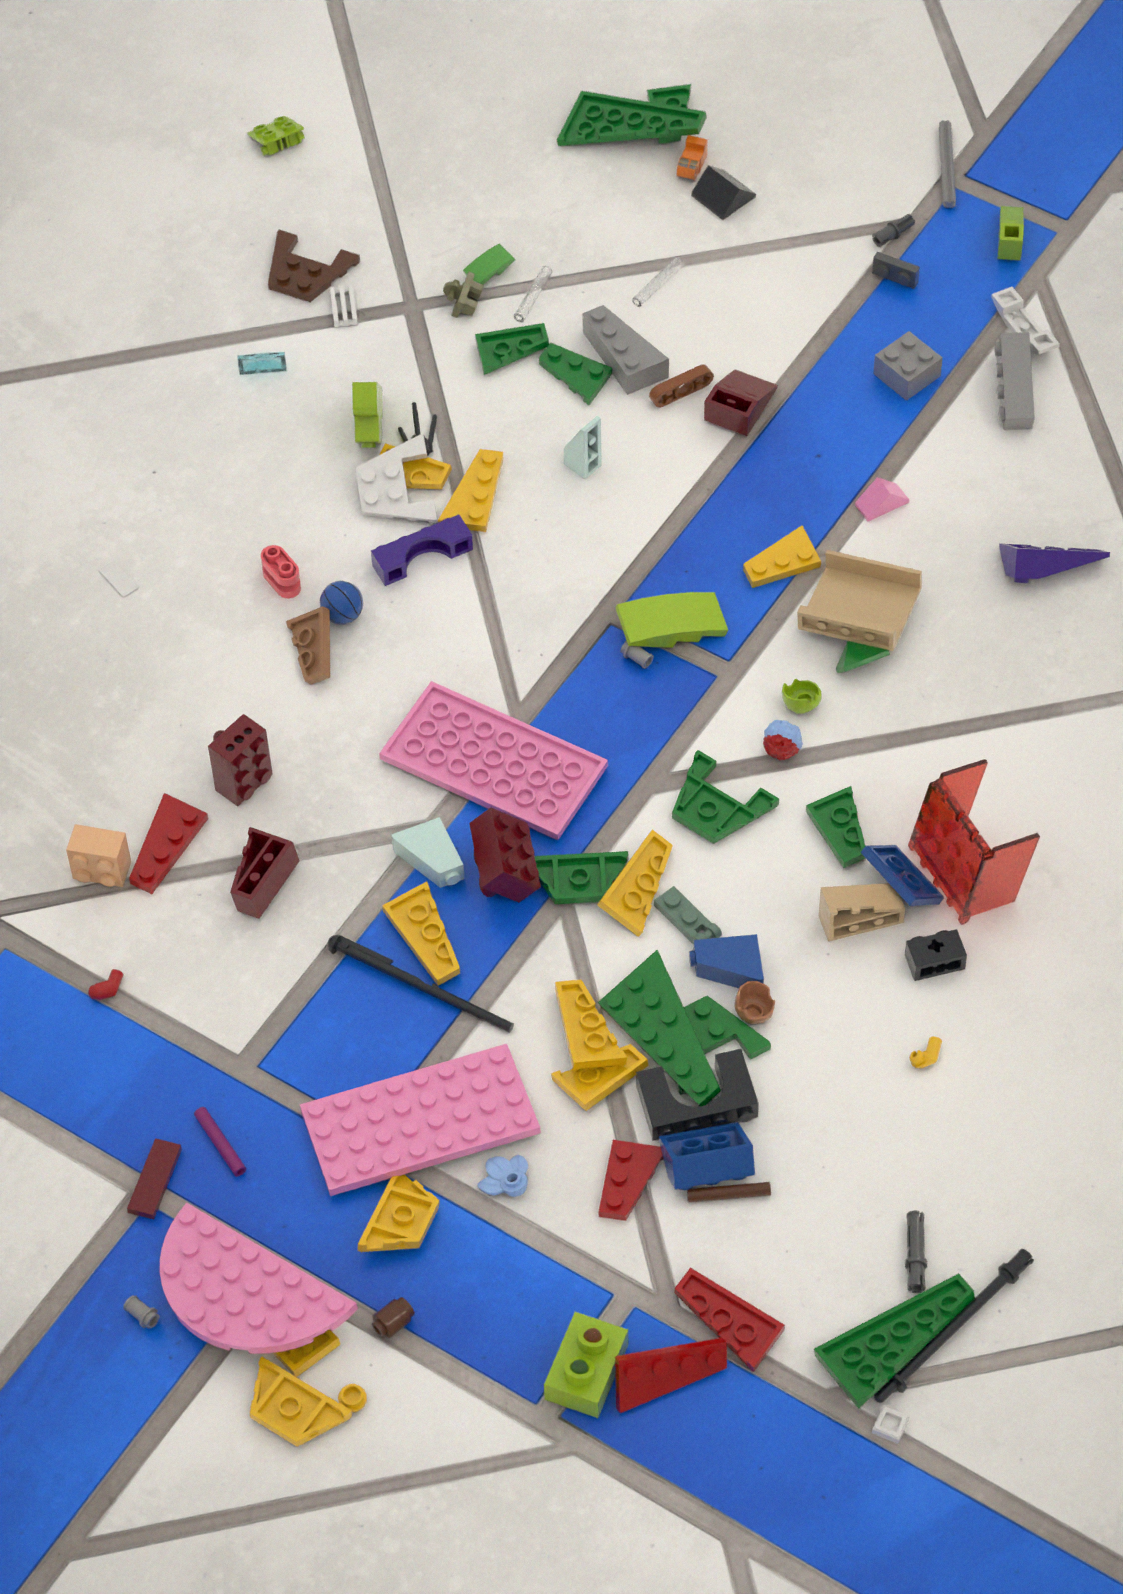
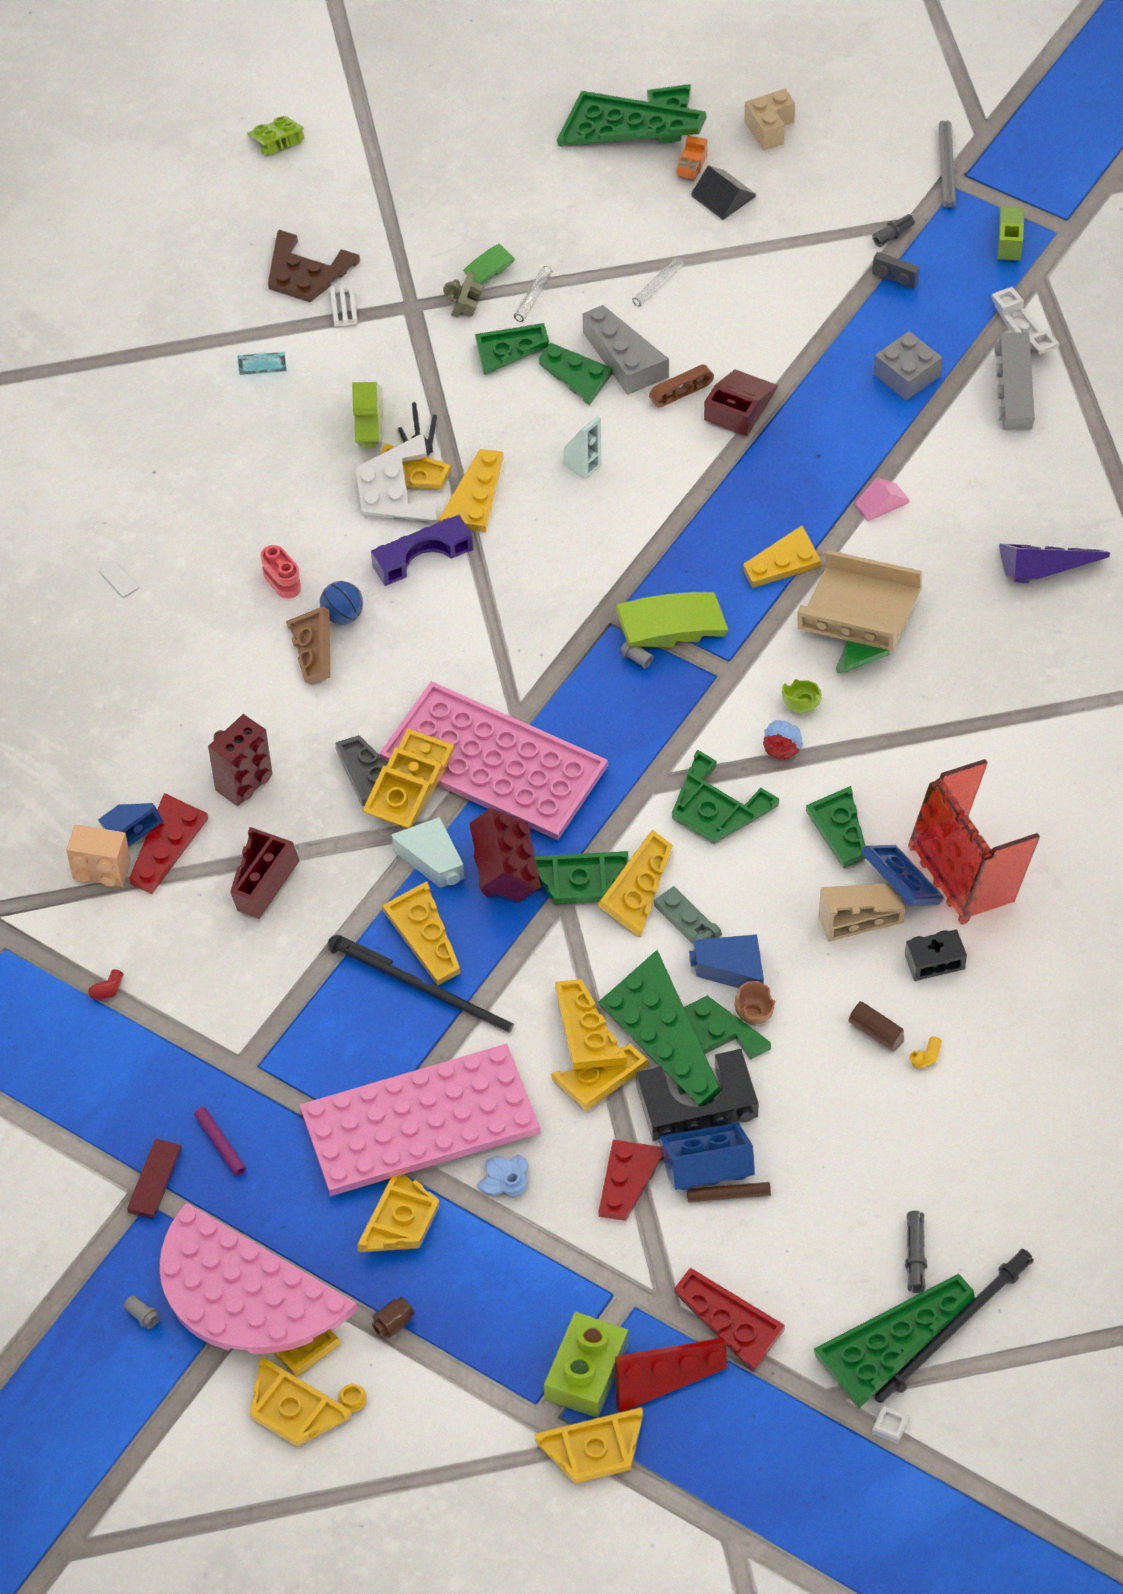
none -> blue slope [98,803,164,847]
none -> dark grey wing [335,735,387,806]
none -> yellow slope [362,728,455,829]
none -> yellow wing [534,1407,643,1484]
none -> tan brick [744,88,795,151]
none -> reddish brown brick [848,1001,904,1052]

